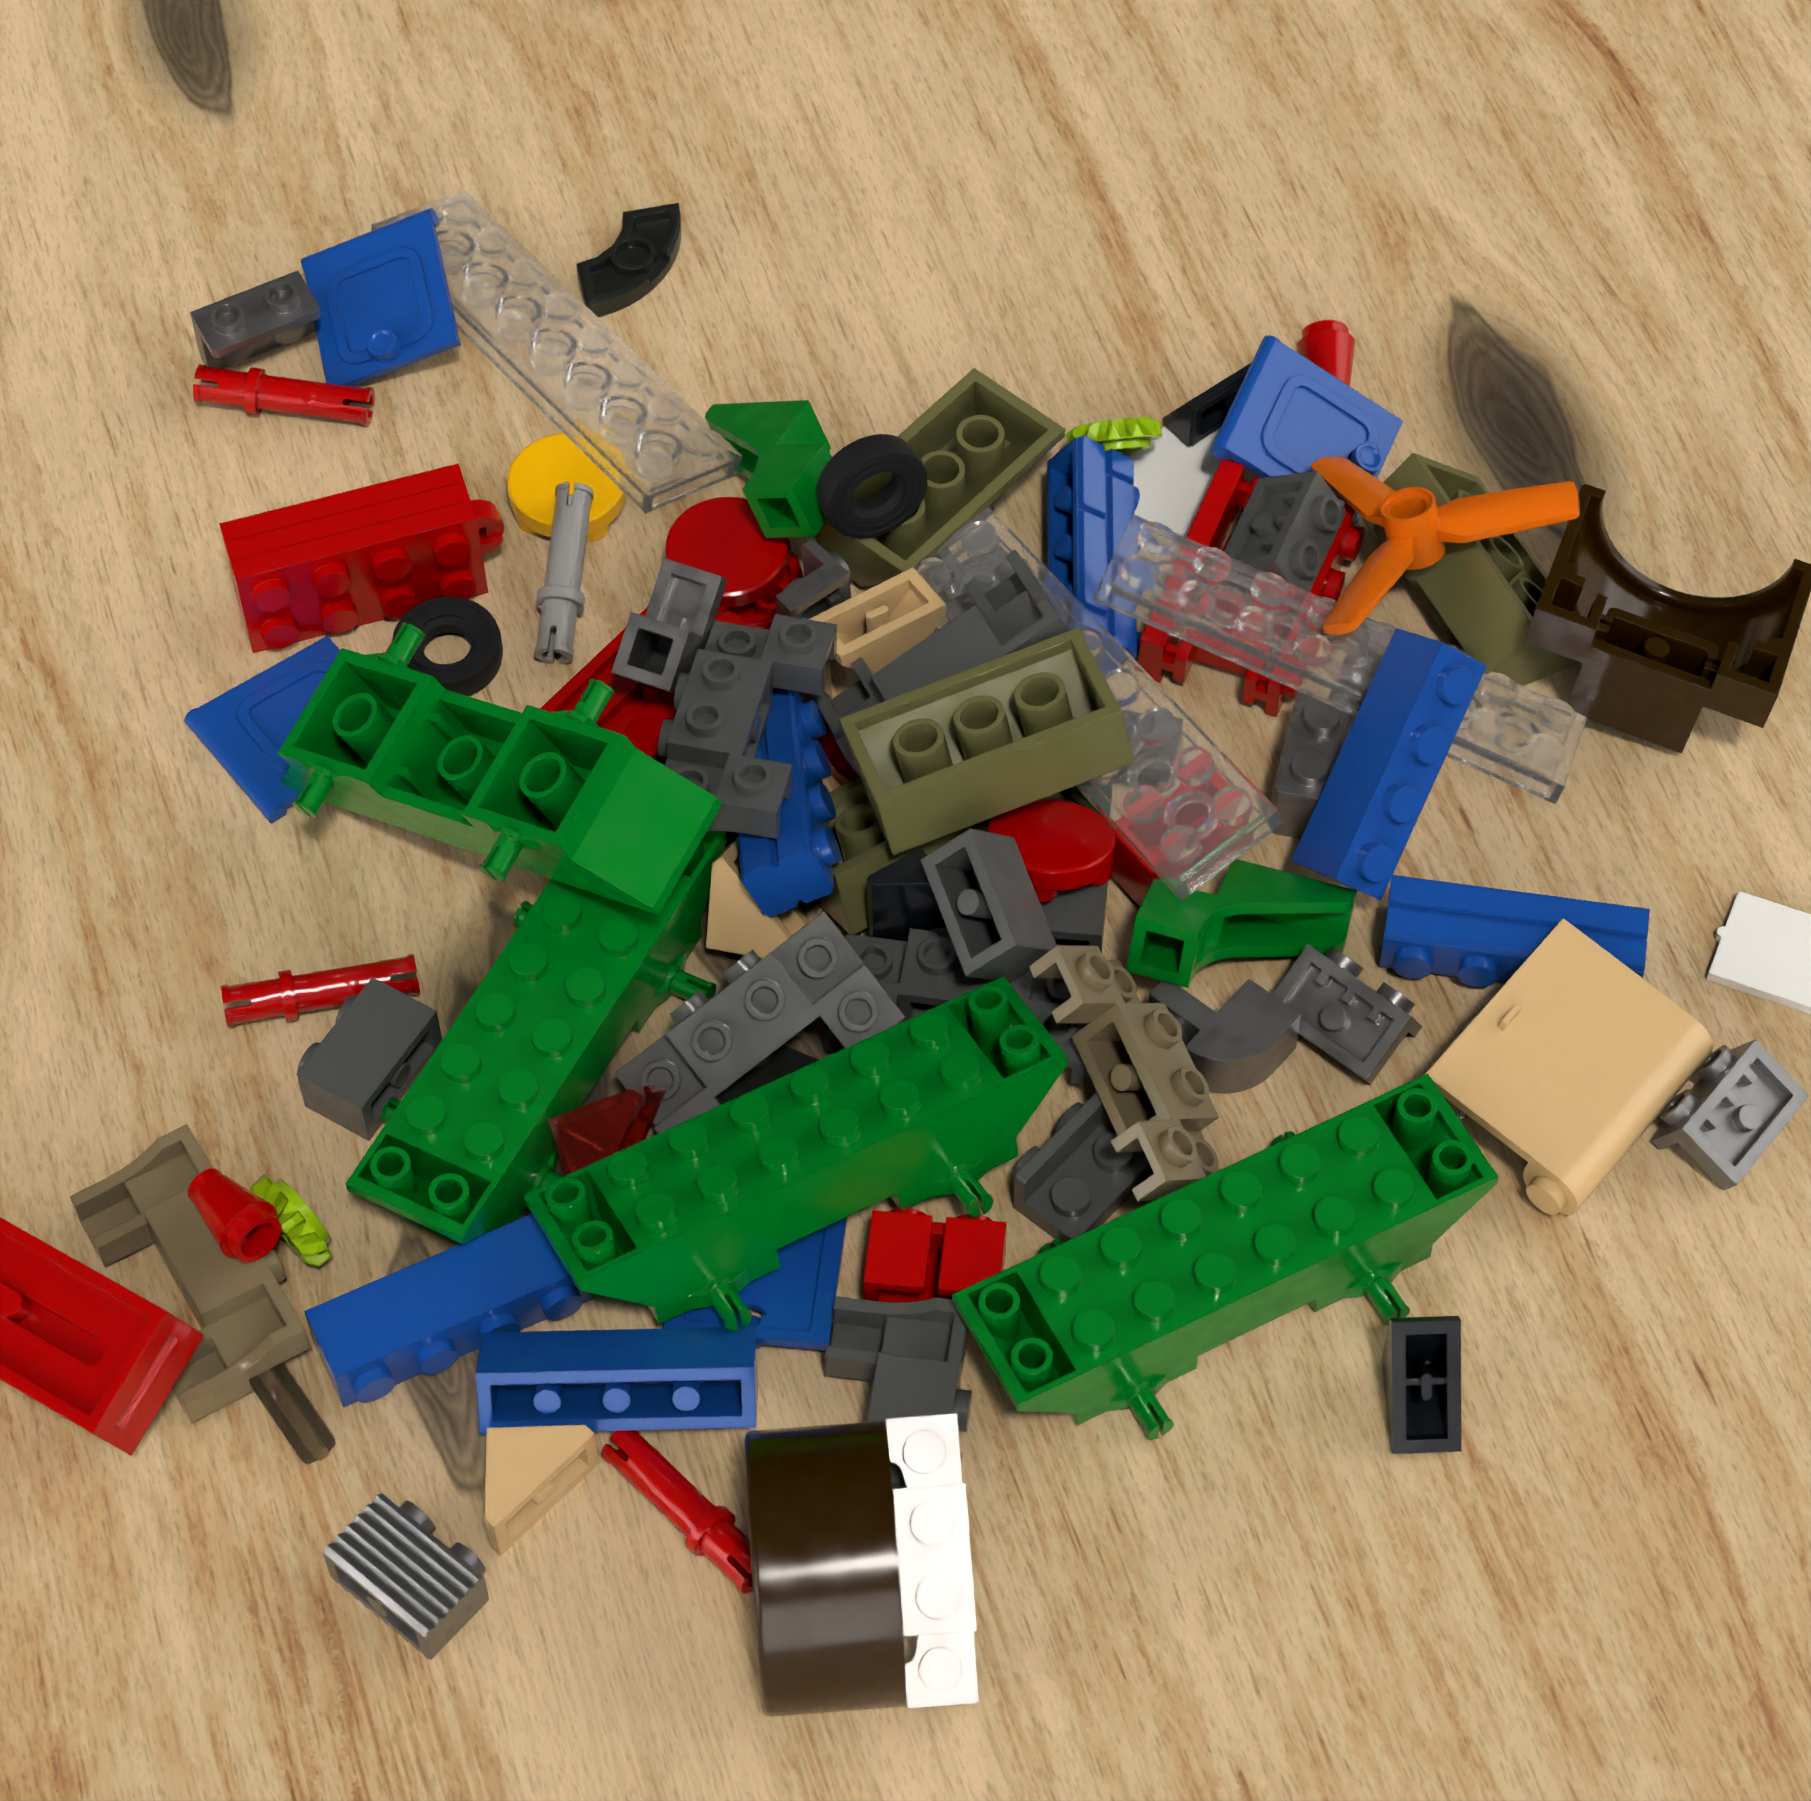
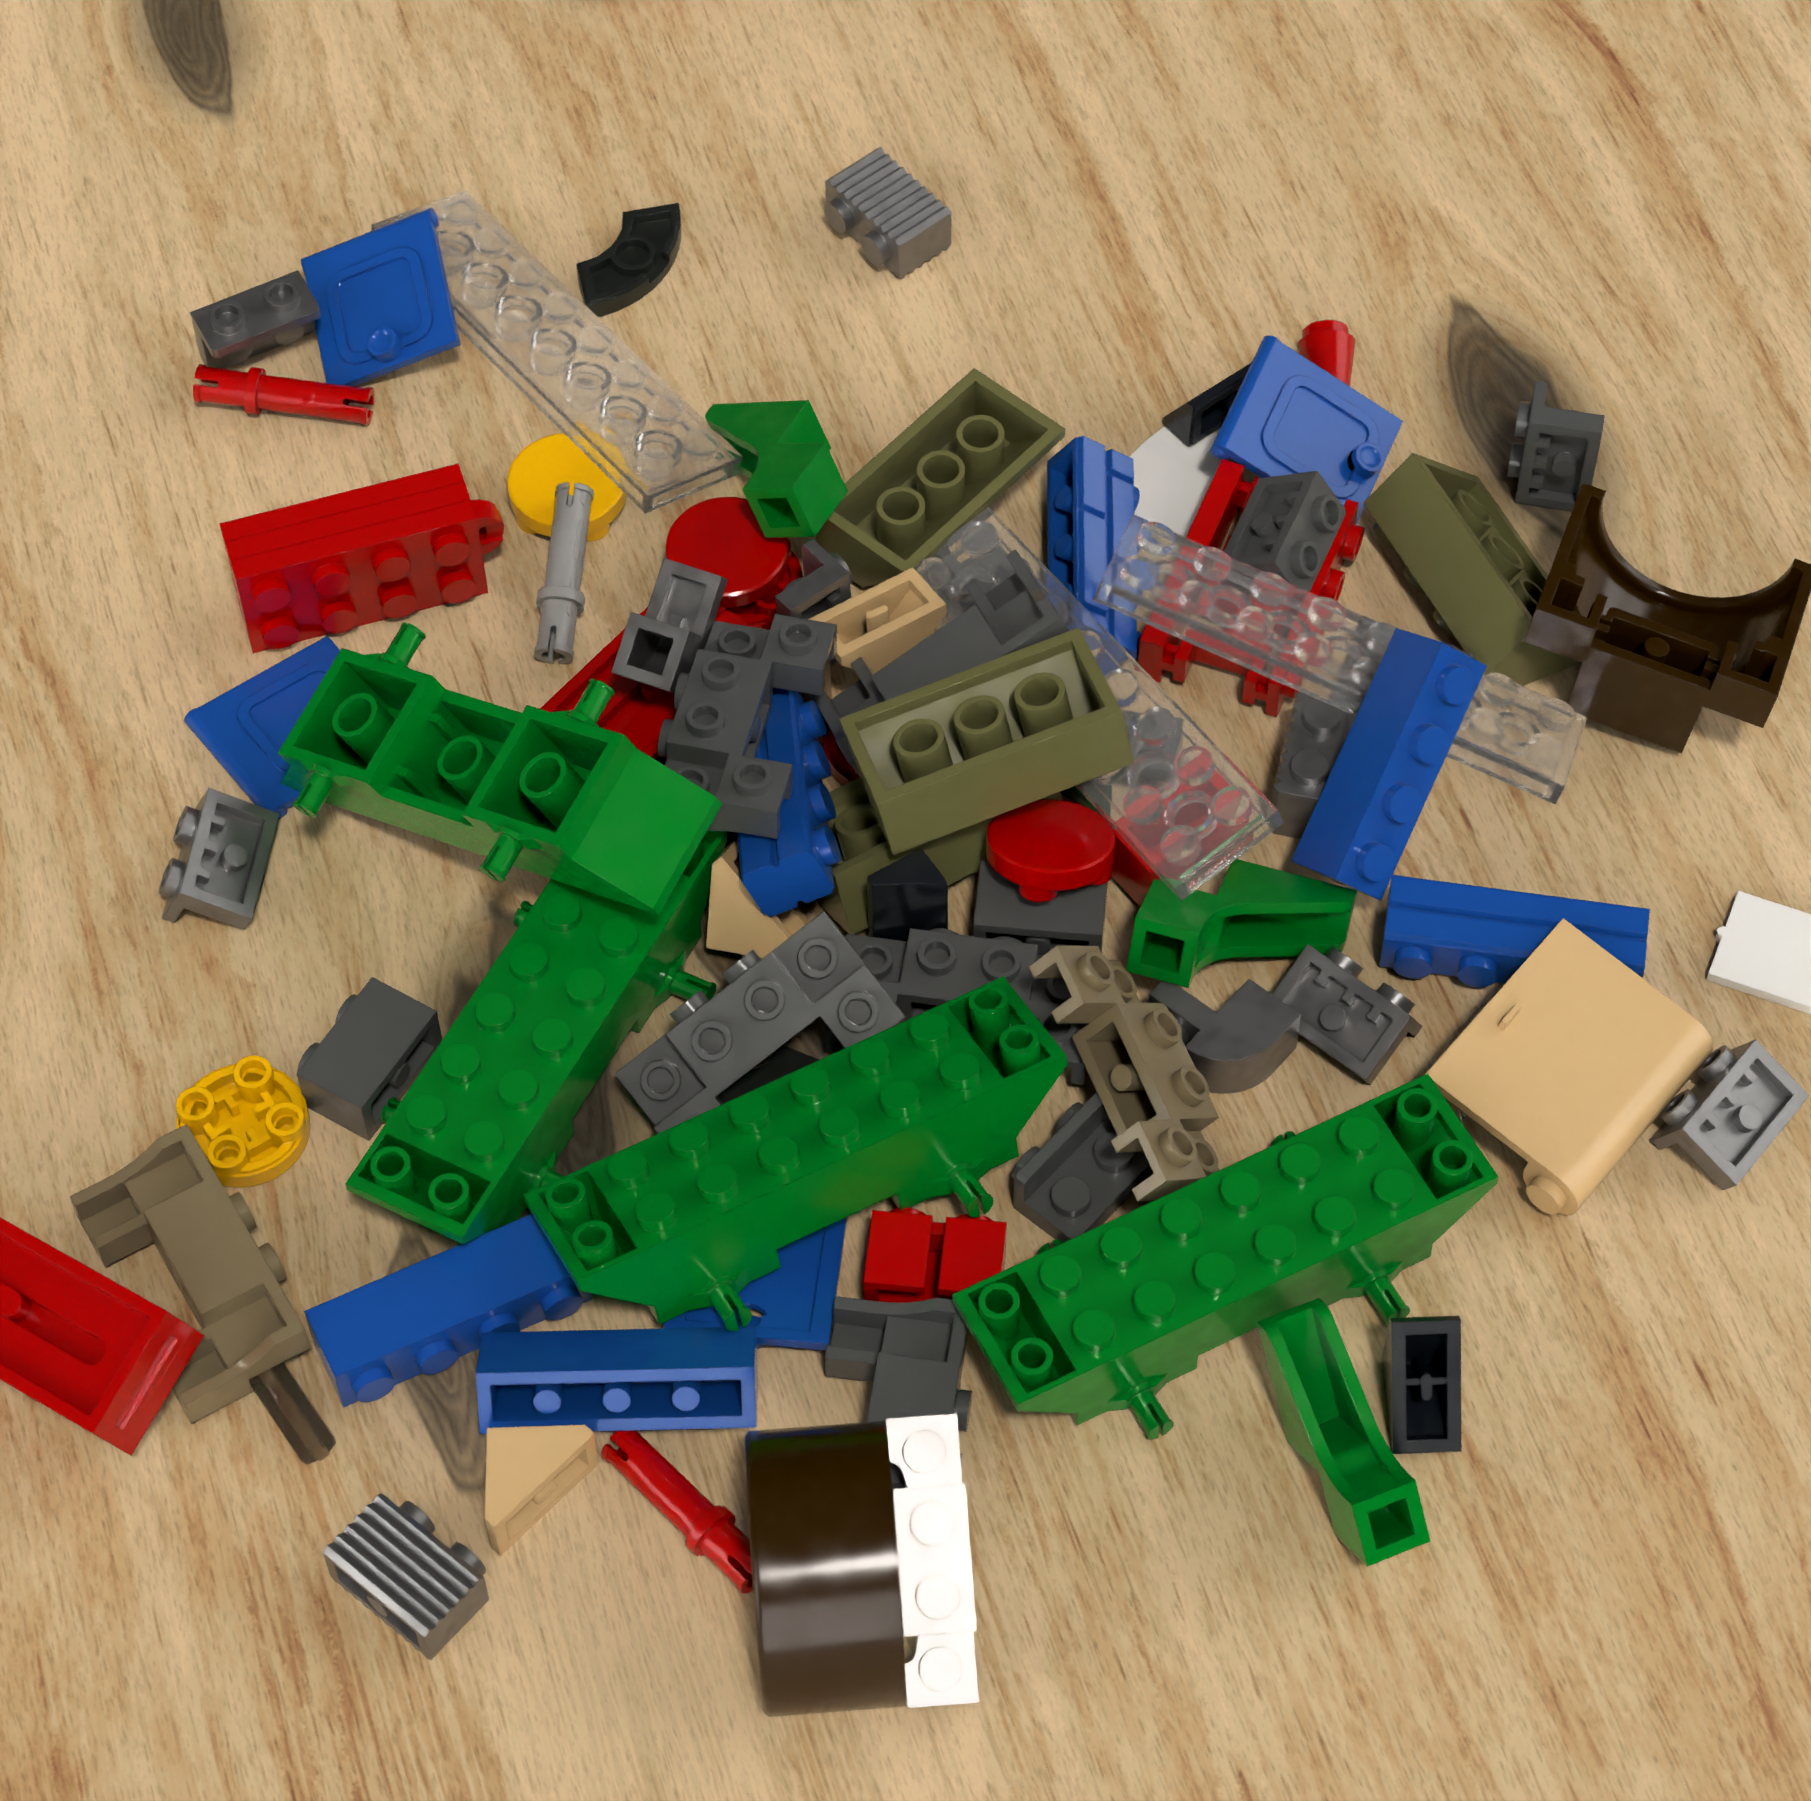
red cone [188,1168,282,1262] -> none
red pin [221,954,420,1027] -> none
lime gear [250,1175,332,1267] -> none
black tyre [392,596,503,696] -> none
clear red slope [548,1084,667,1175] -> none
black tyre [816,434,928,539] -> none
dark grey brick [921,828,1057,983] -> none
lime gear [1066,417,1162,453] -> none
orange piece [1311,456,1580,636] -> none
none -> flat silver bracket [158,788,279,930]
none -> yellow tile [175,1055,311,1187]
none -> flat silver brick [824,147,951,279]
none -> green arch [1257,1298,1430,1567]
none -> dark grey bracket [1507,381,1605,511]

